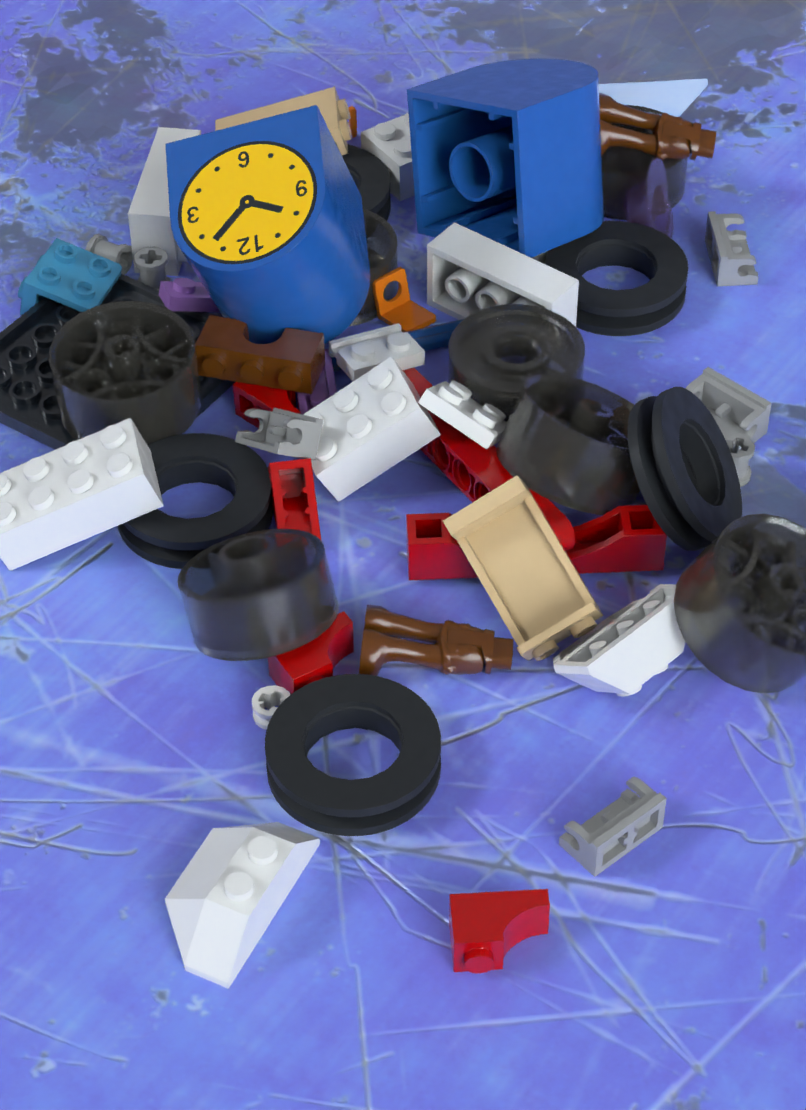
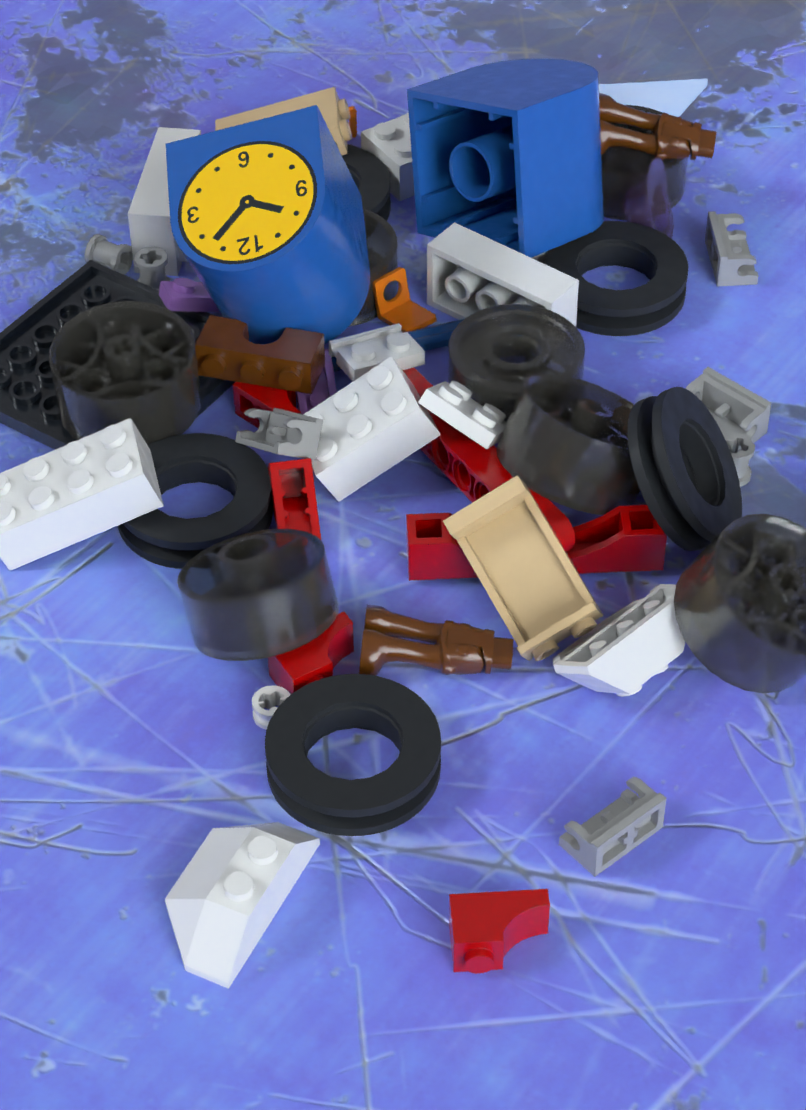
dark azure bracket [18,238,122,315] -> none

